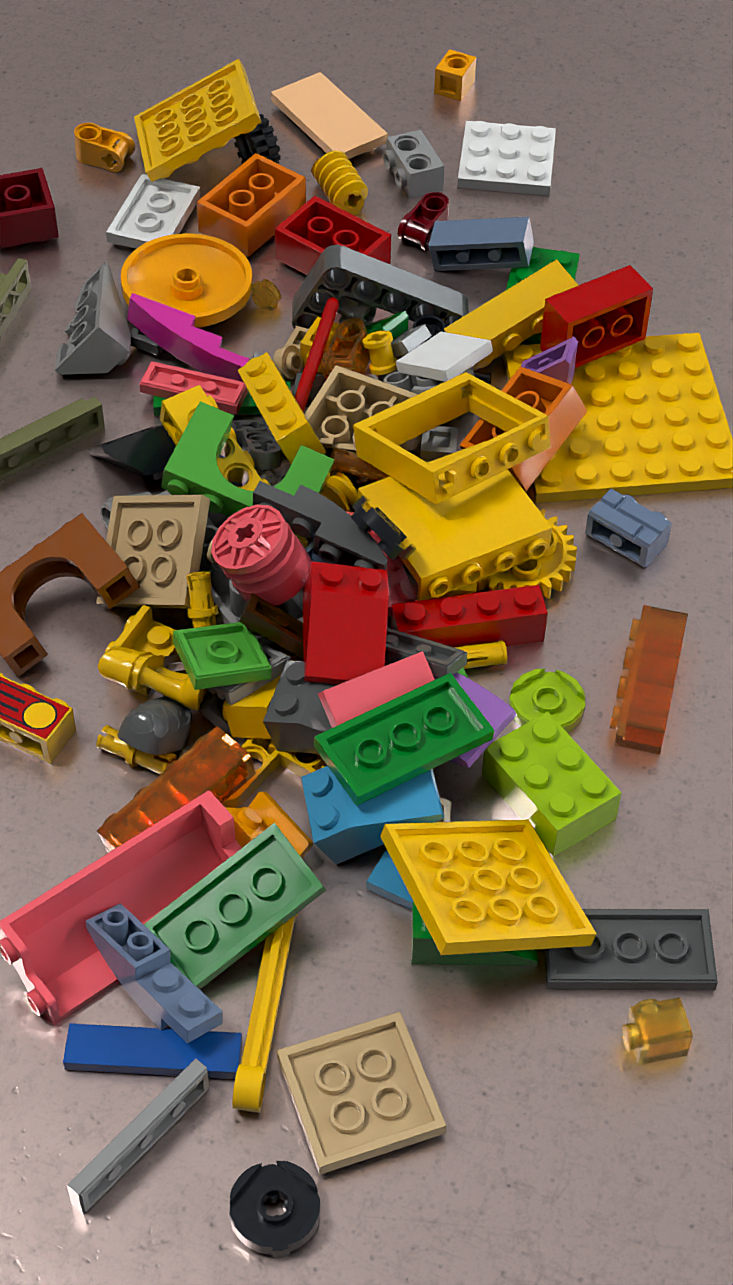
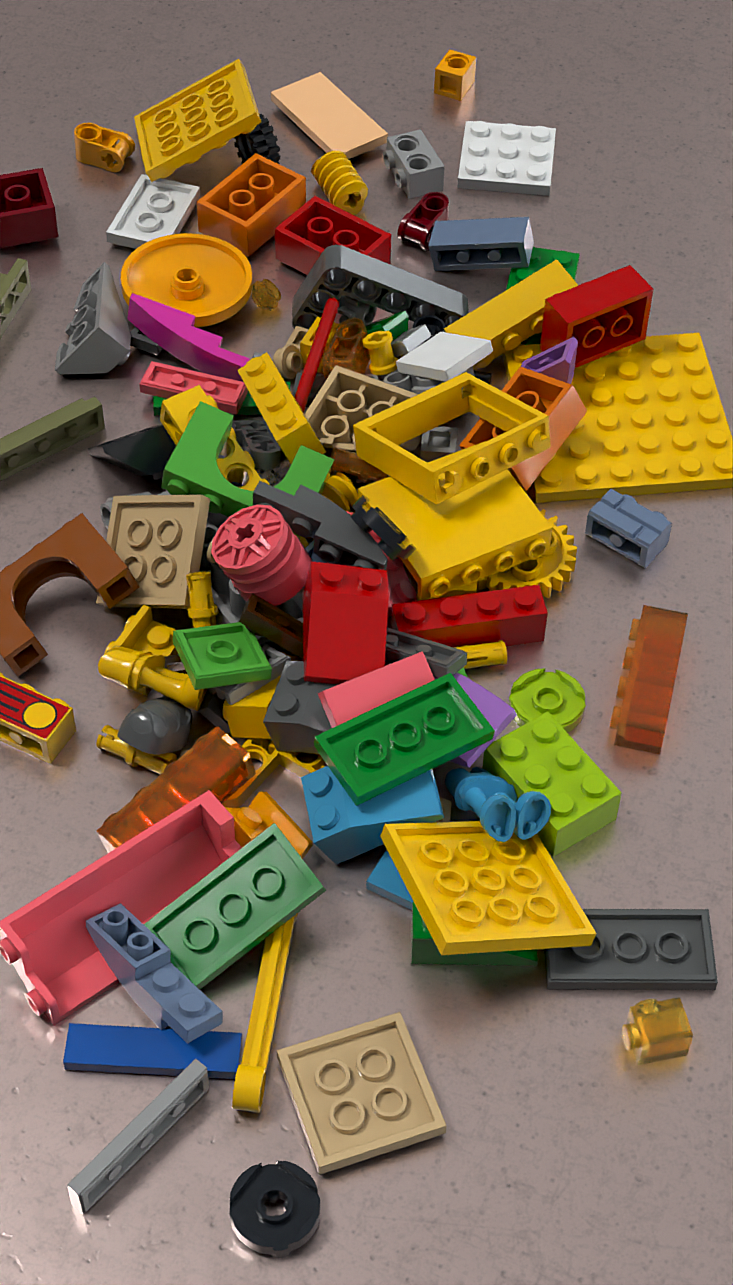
none -> dark azure piece [445,766,551,842]

